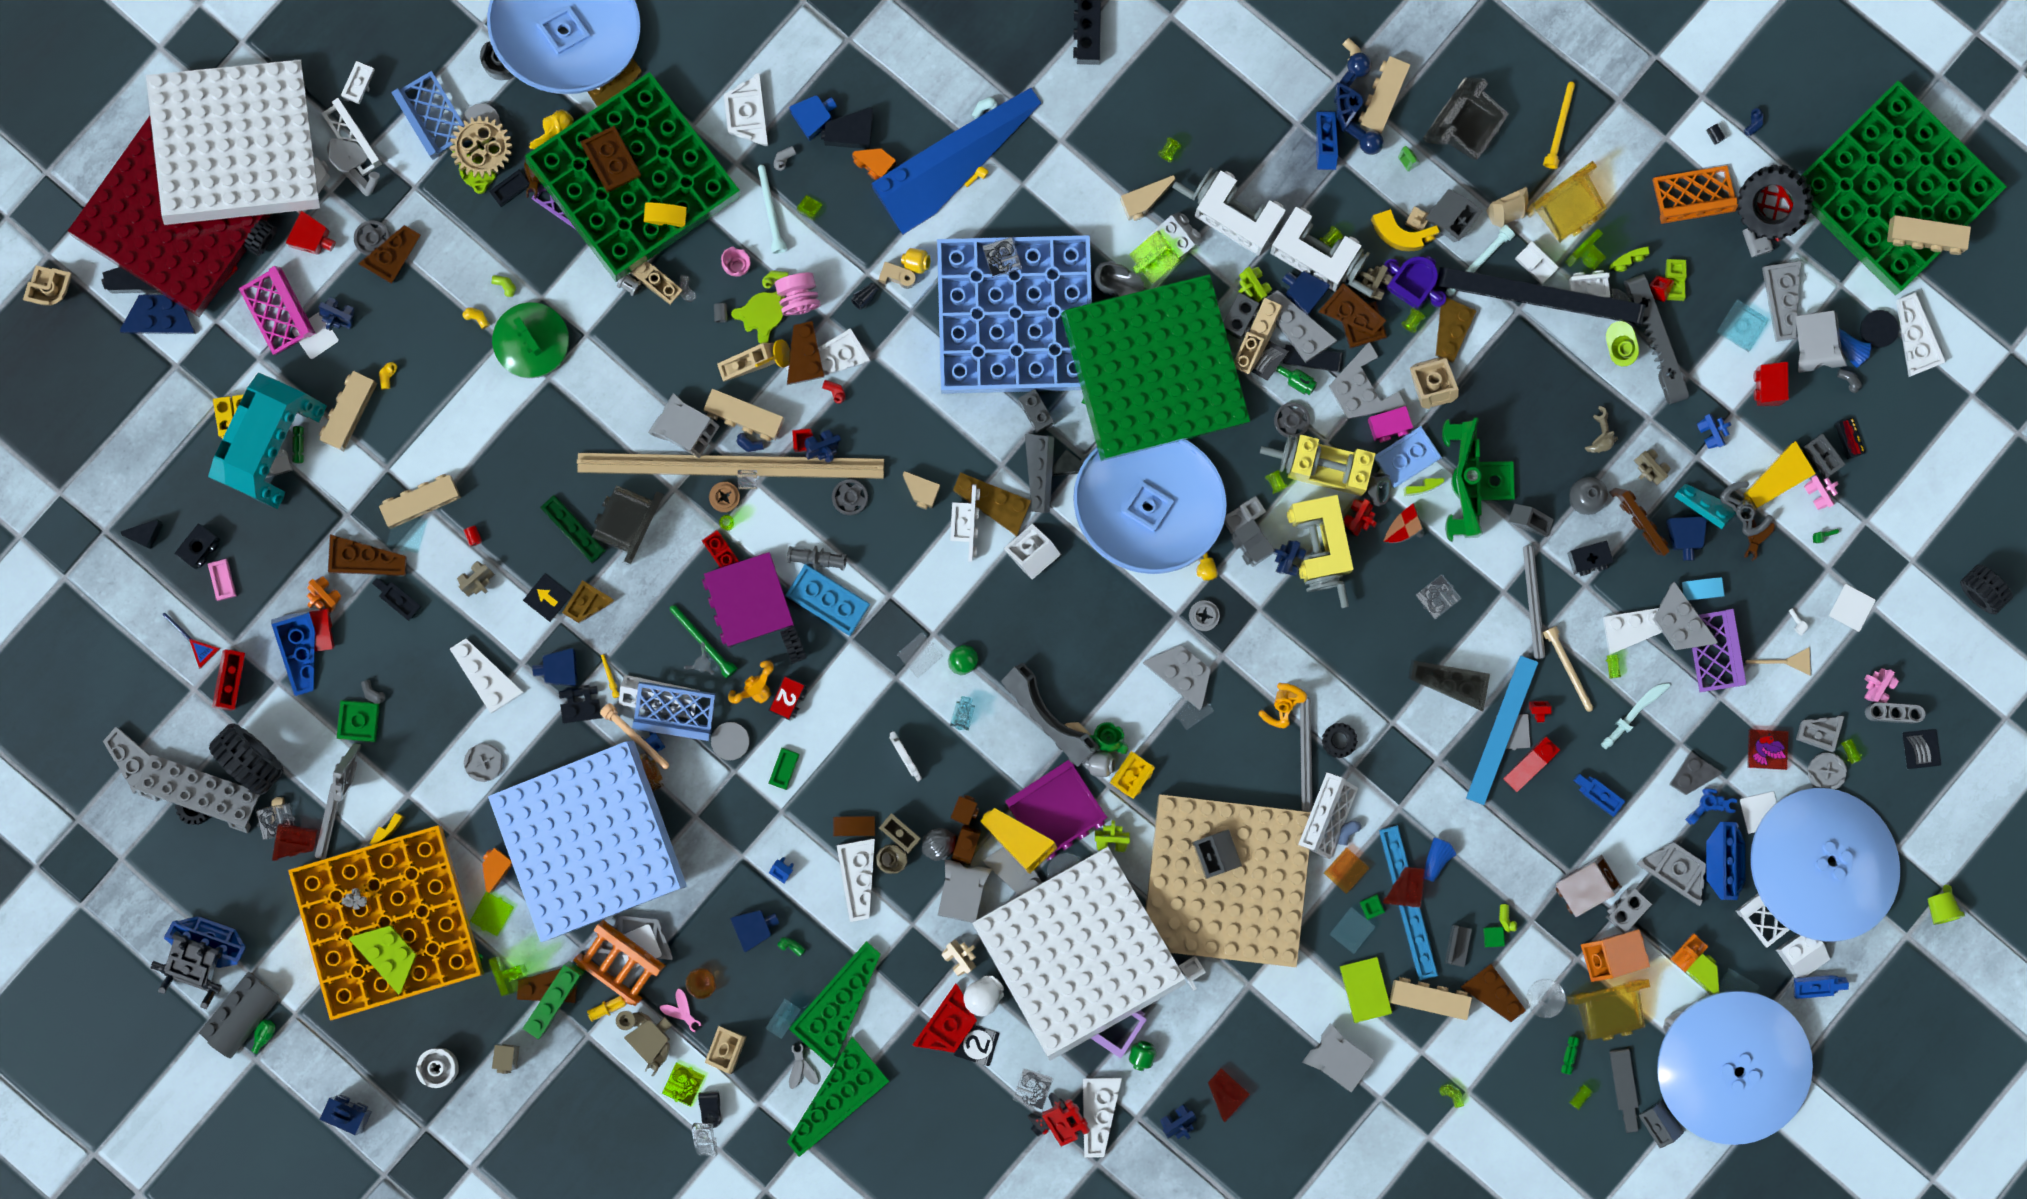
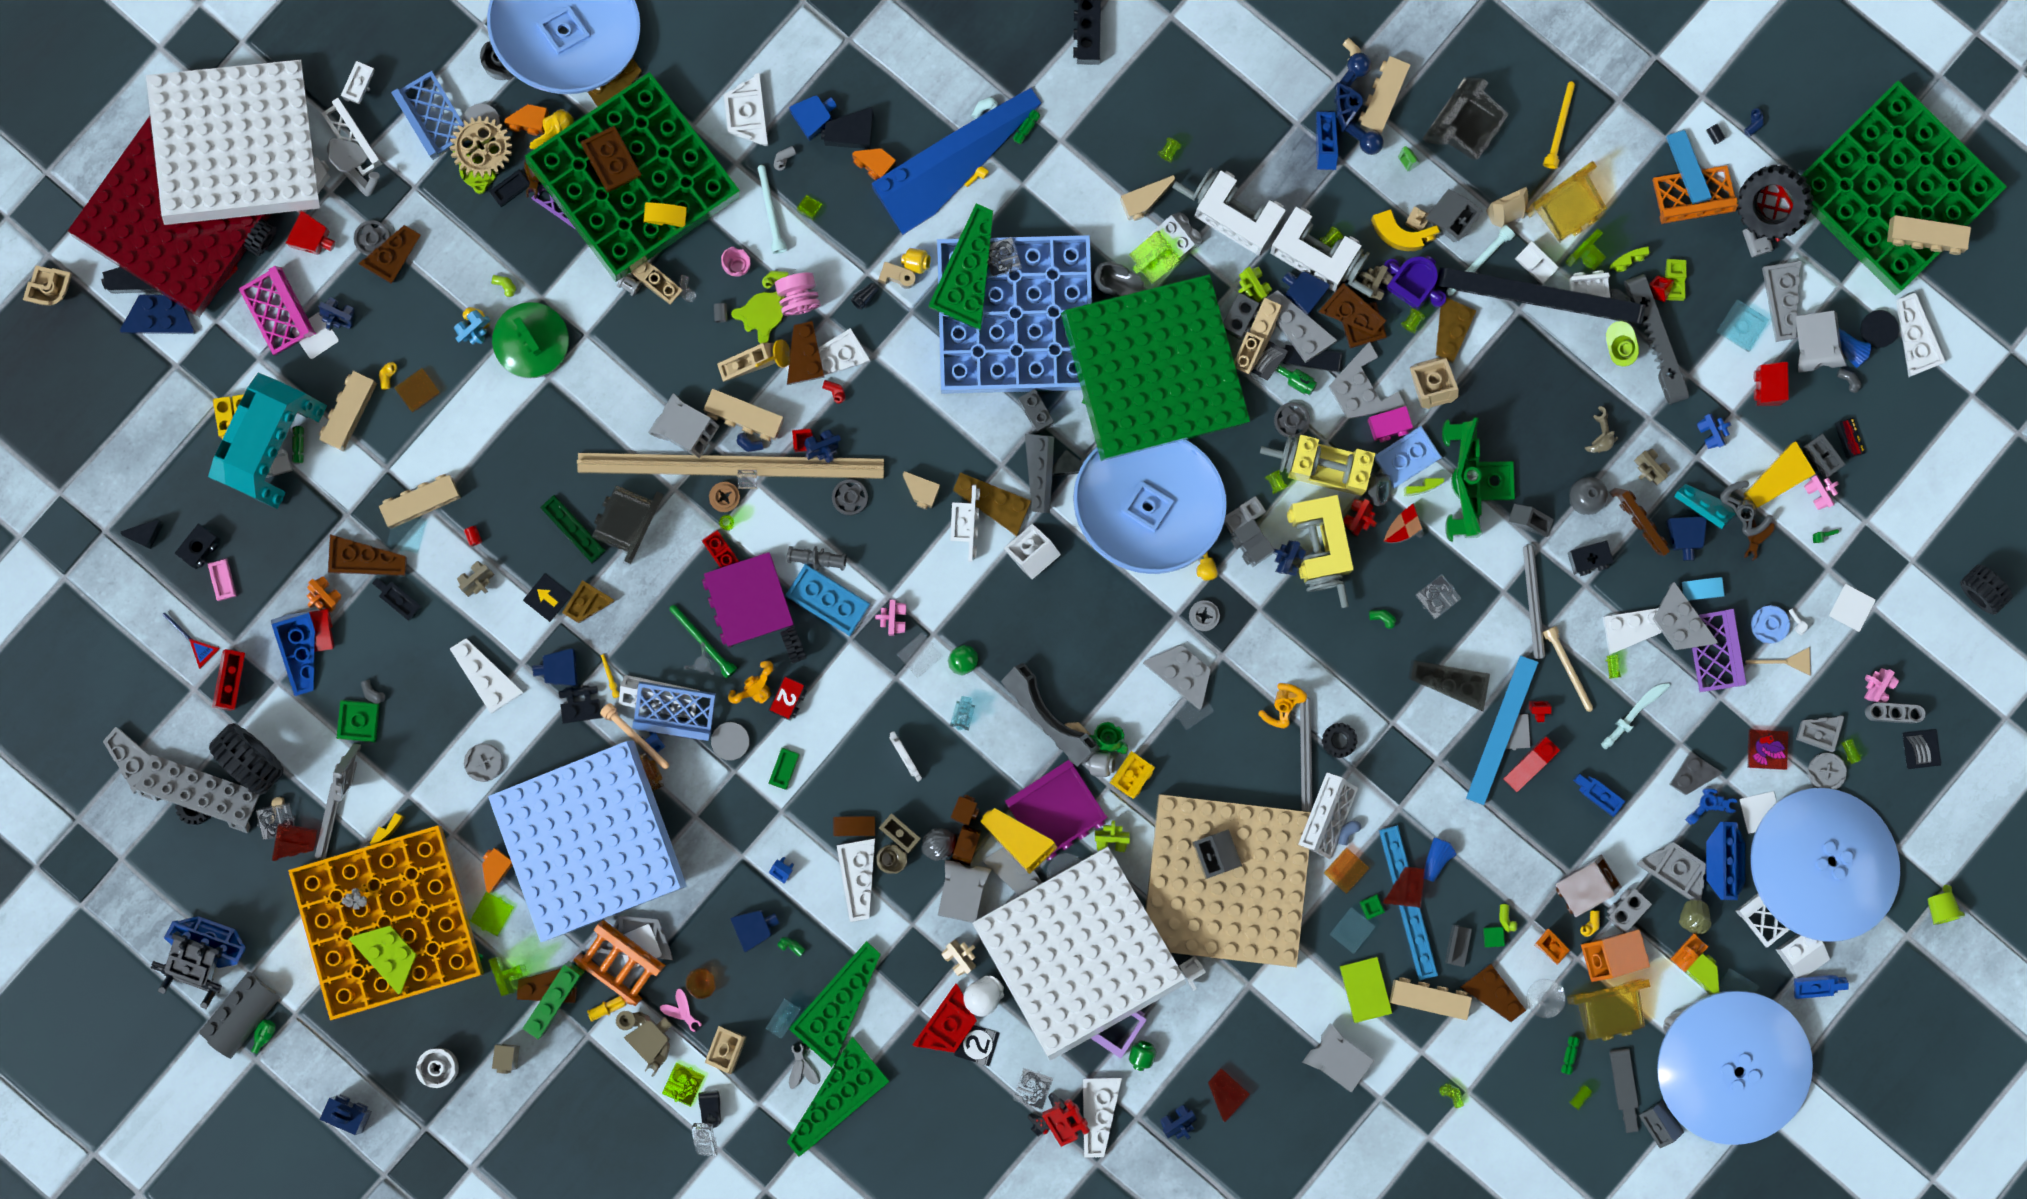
none -> clear orange piece [394,368,440,413]
none -> dark azure hips [454,310,491,344]
none -> orange slope [504,104,549,136]
none -> bright pink hips [875,600,906,636]
none -> green wing [928,203,993,331]
none -> green axle [1013,110,1040,144]
none -> green arm [1369,610,1396,629]
none -> orange slope [1534,929,1570,965]
none -> yellow arm [1580,911,1600,937]
none -> dark azure tile [1666,130,1712,205]
none -> olive hair [1679,900,1712,935]
none -> light blue tile [1751,605,1790,644]

